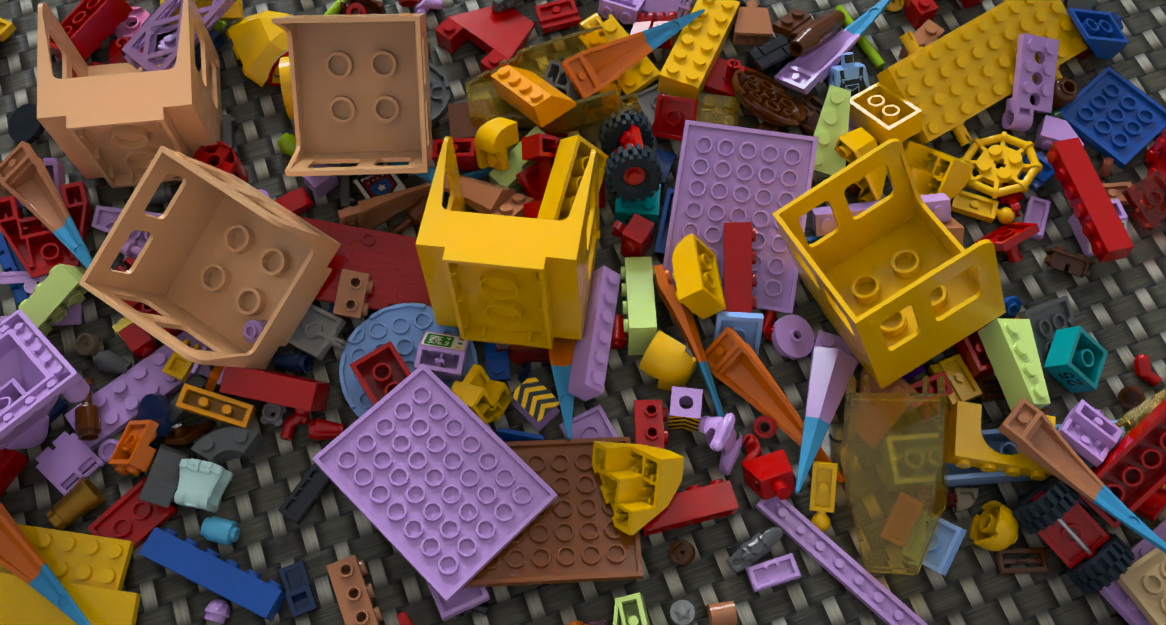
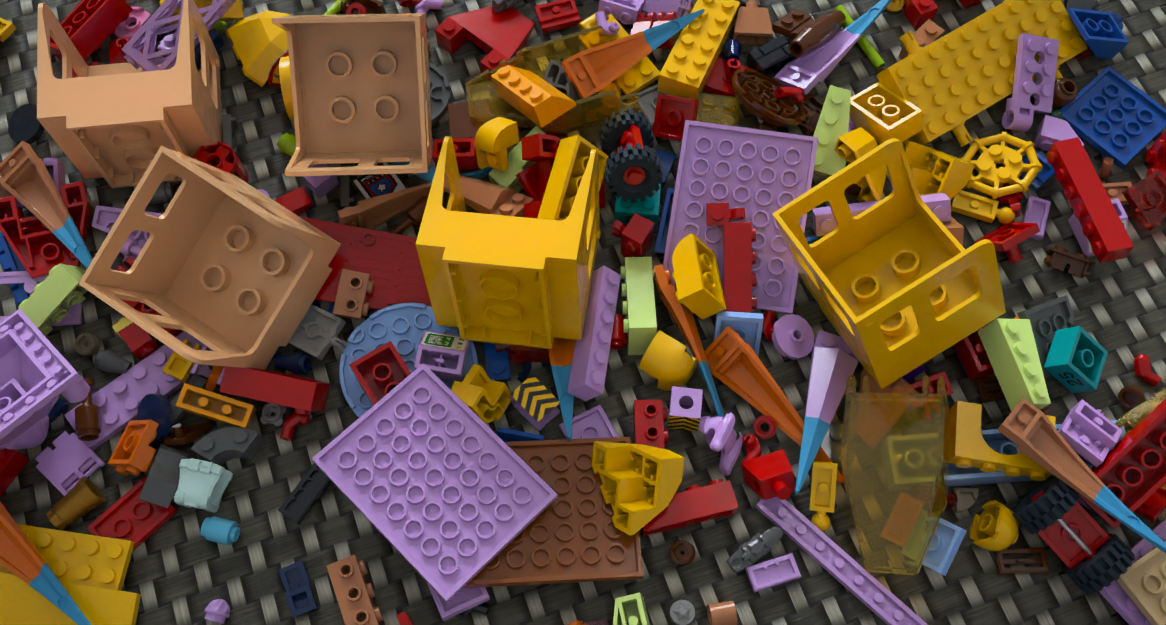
lavender tile [98,439,119,463] -> none
blue brick [139,527,286,622] -> none
lavender plate [243,320,268,343] -> none
red cone [309,418,344,441] -> none
light blue torso [827,52,870,97] -> none
yellow plate [928,354,982,408] -> none
blue plate [1003,295,1022,318] -> none
none -> lavender arm [595,11,620,36]
none -> red plate [706,203,745,227]
none -> clear blue cone [722,39,742,65]
none -> red arm [775,87,804,103]

